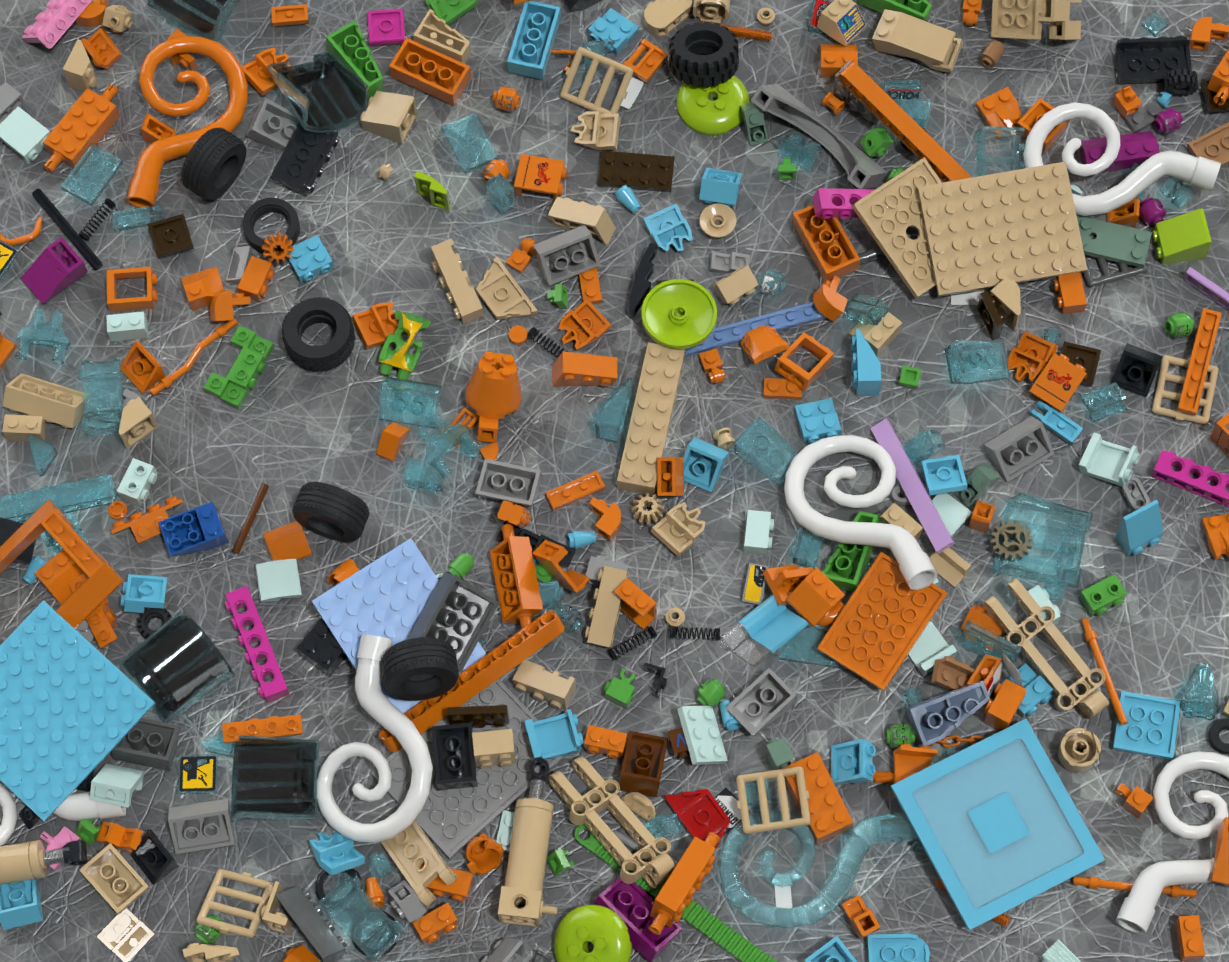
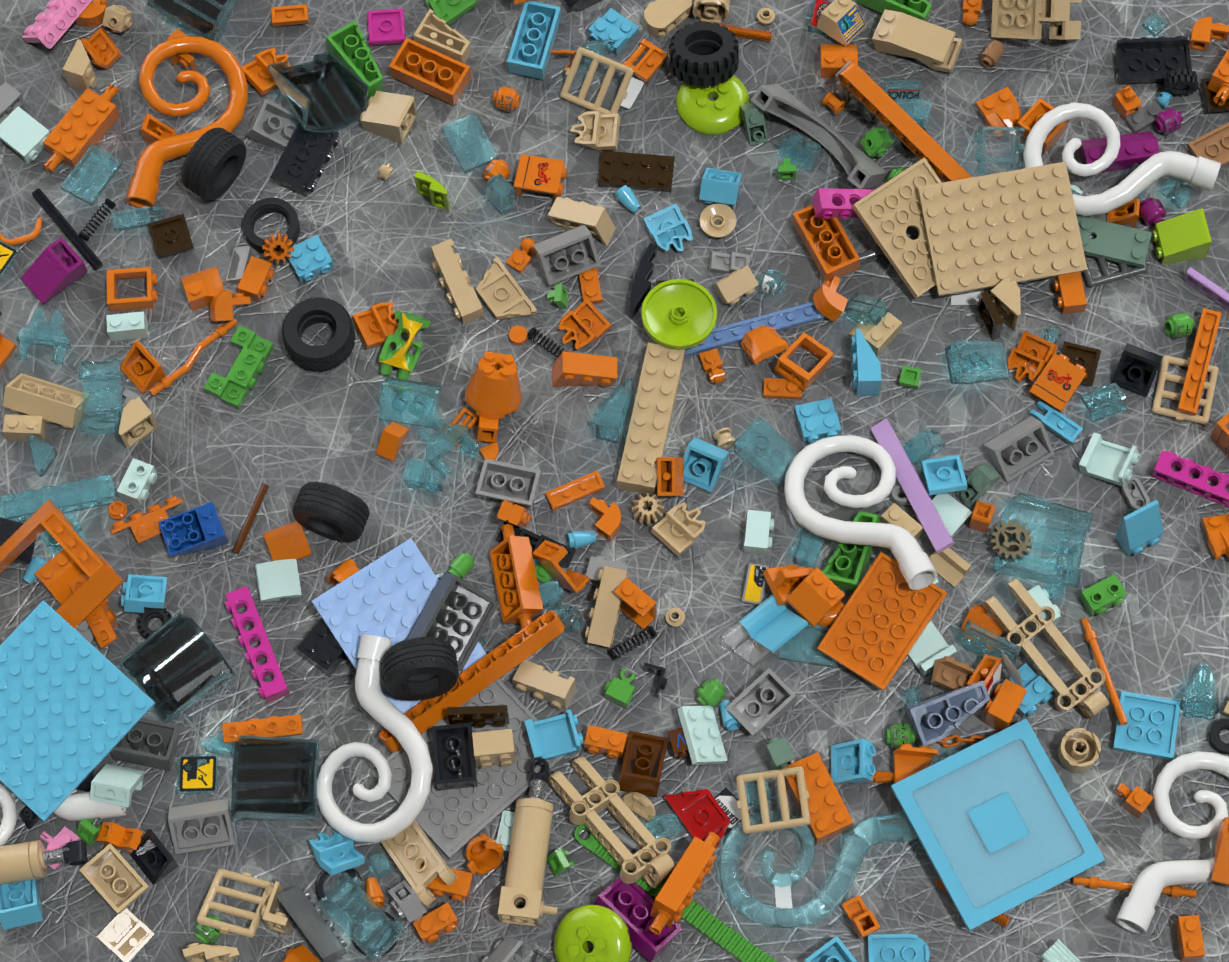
black piece [670,626,720,641] -> none

